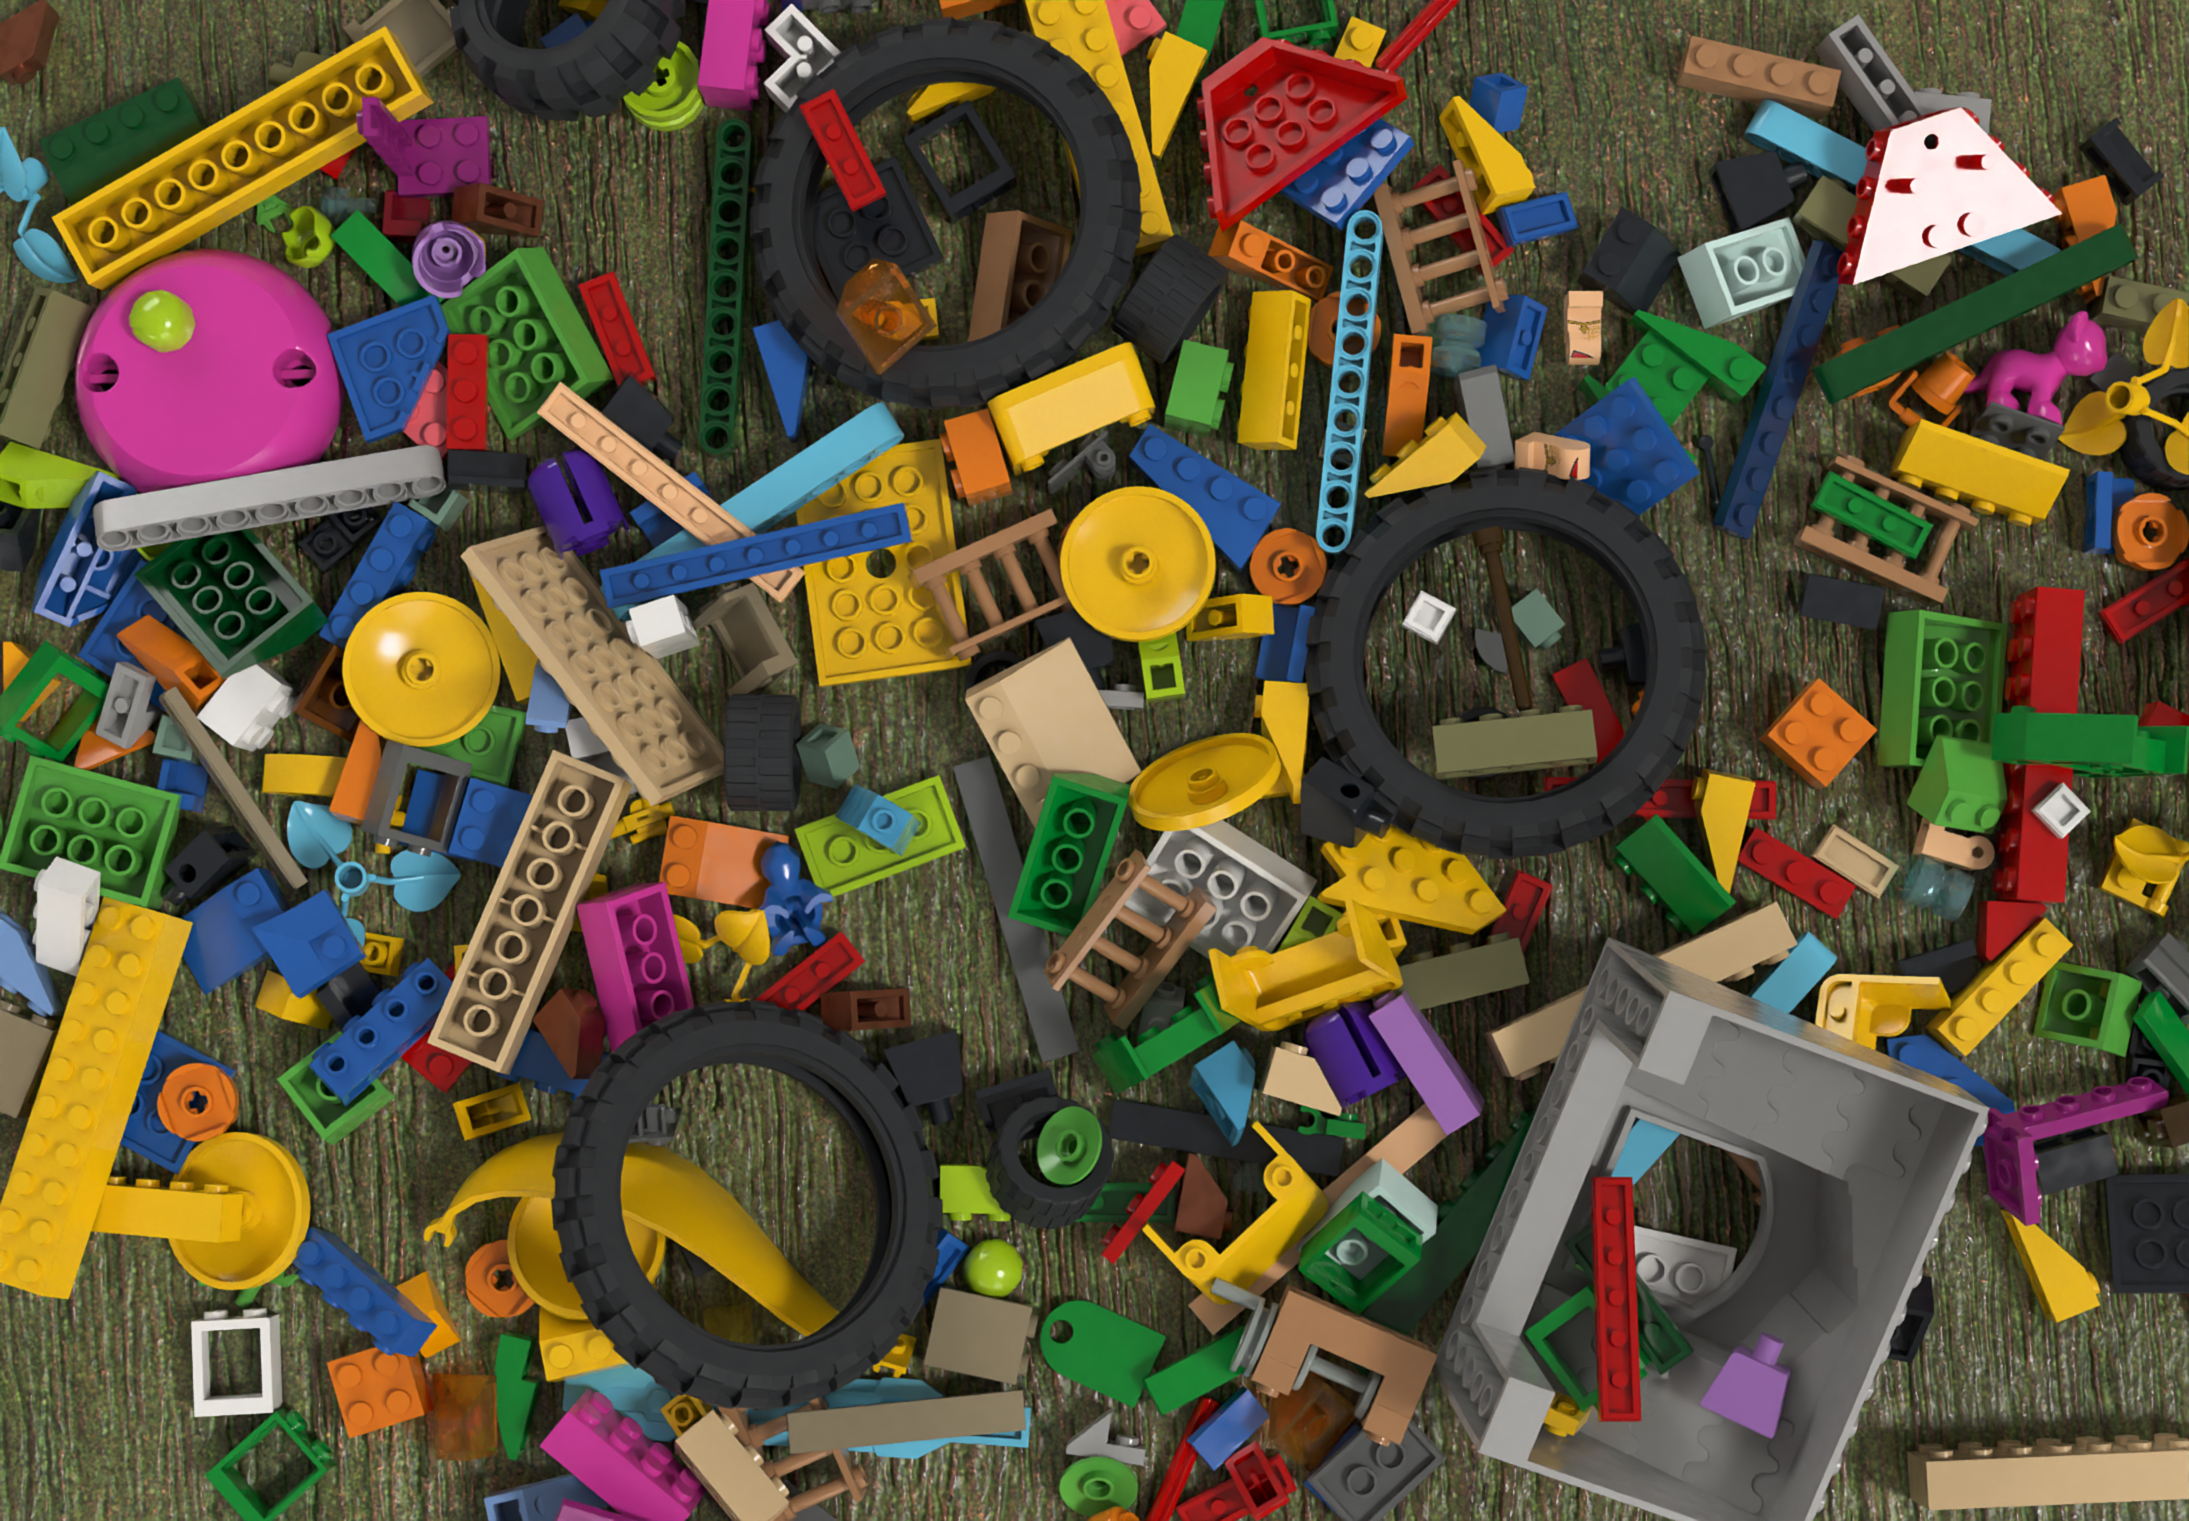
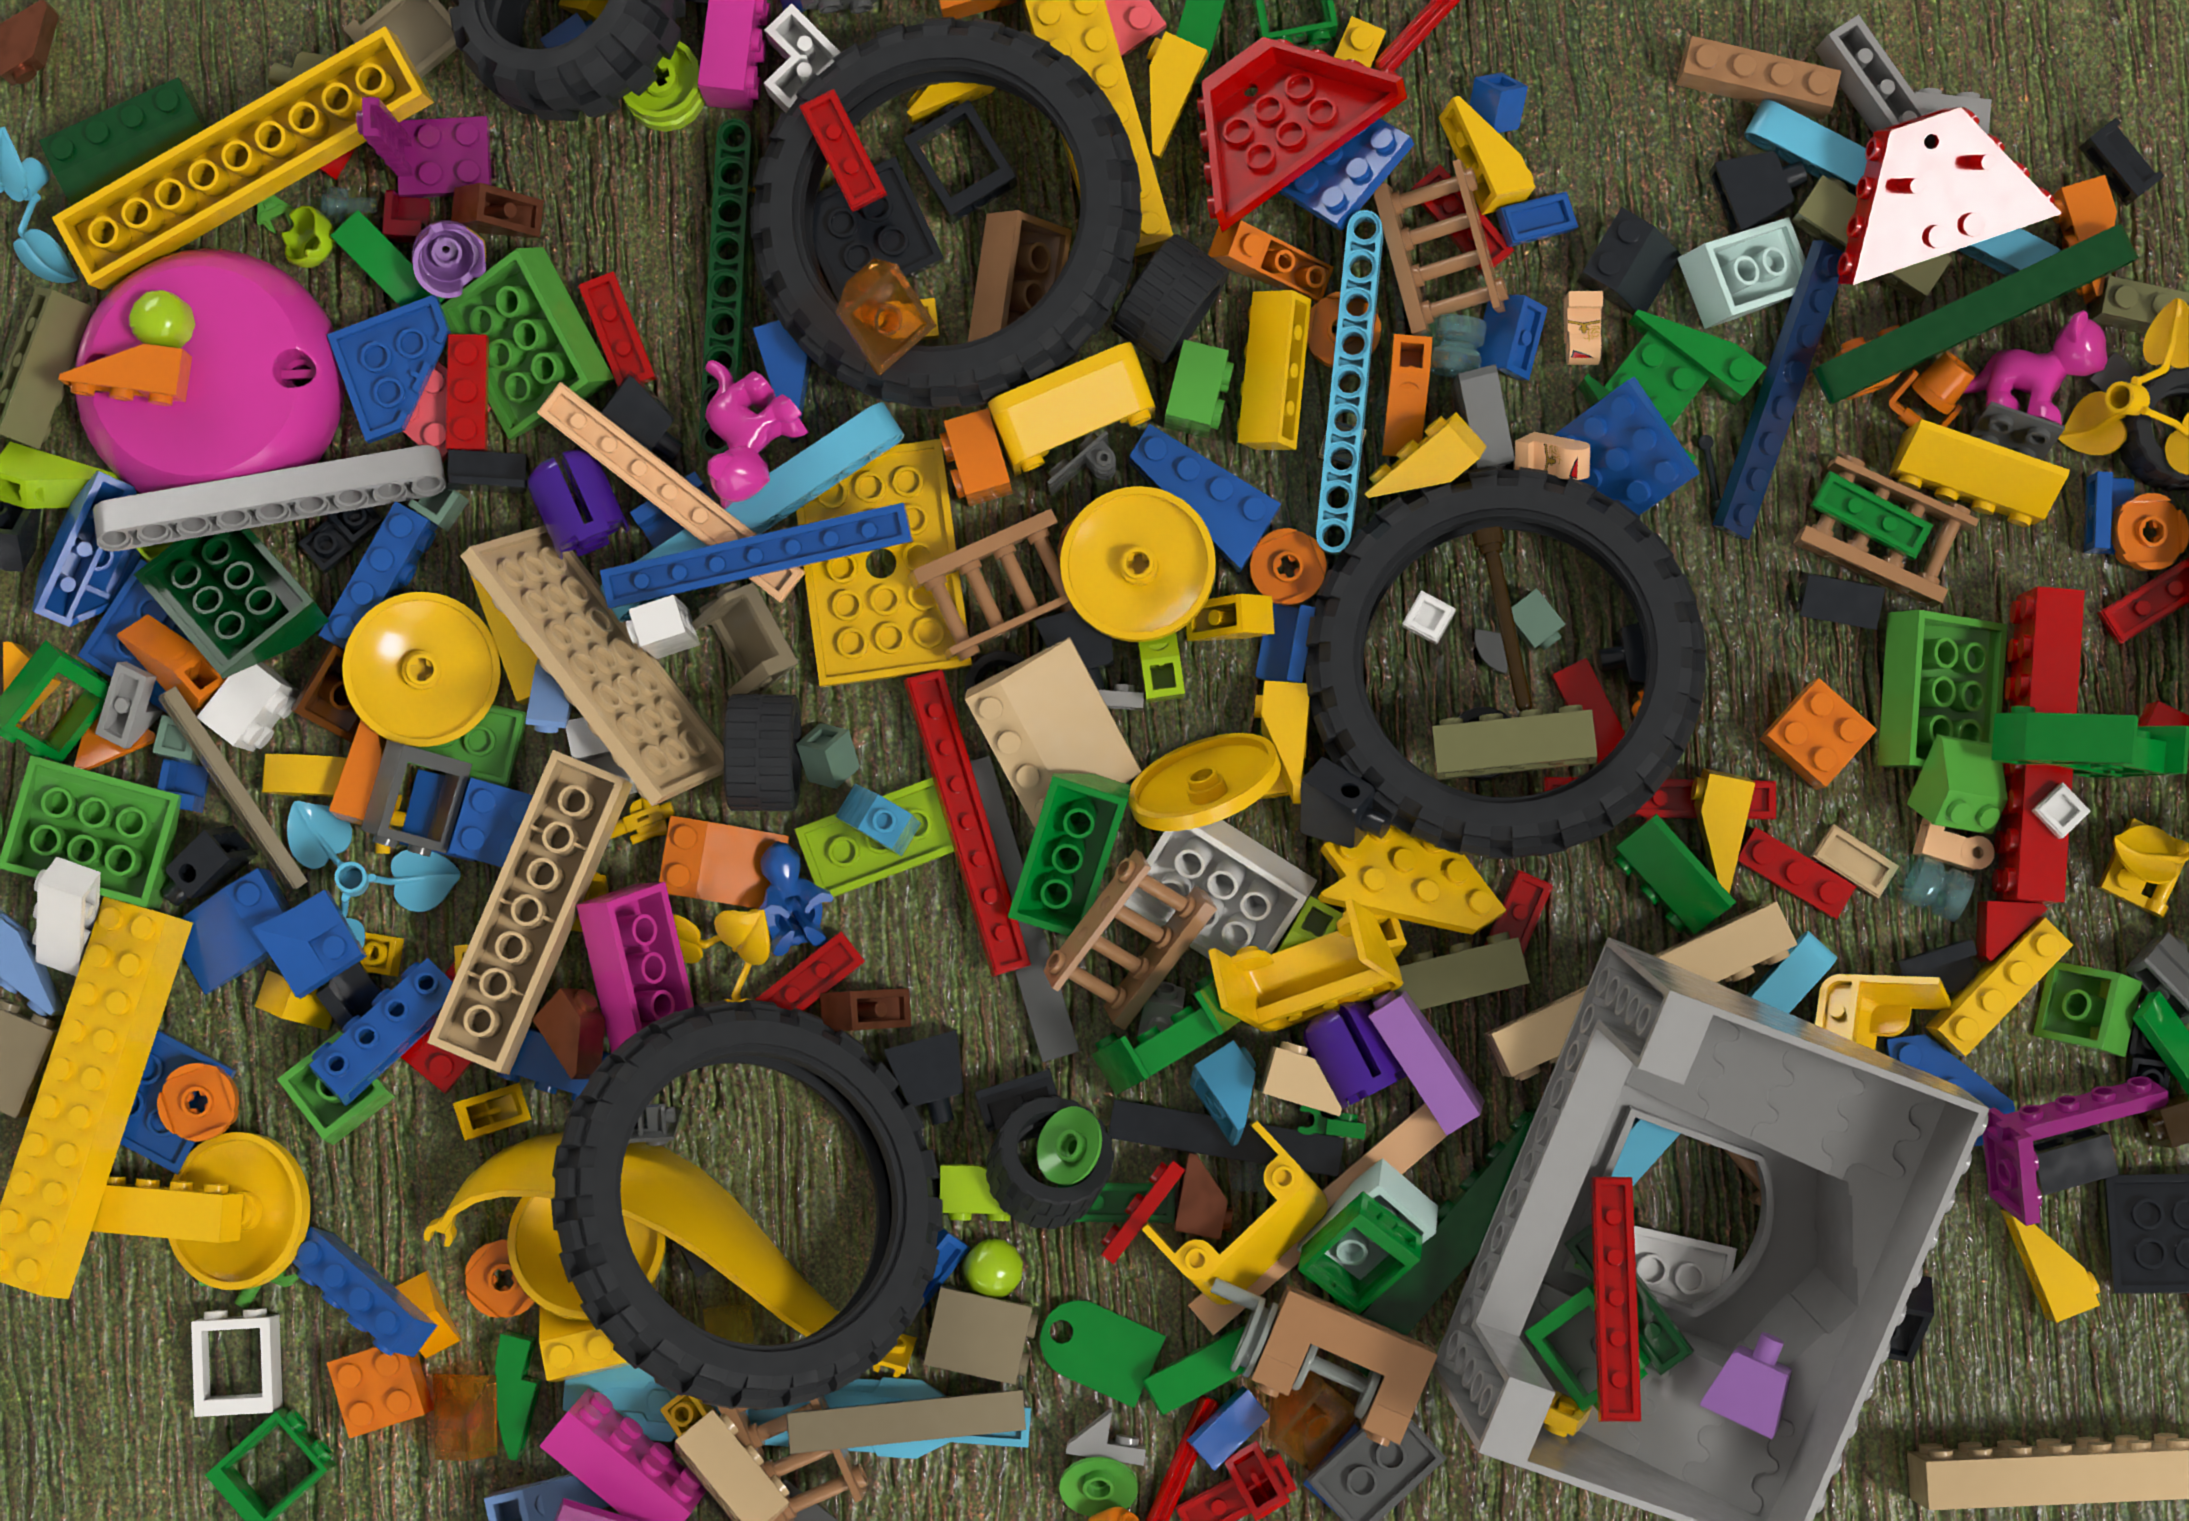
none -> orange slope [58,344,192,406]
none -> dark pink animal [705,360,808,509]
none -> red tile [904,669,1031,977]

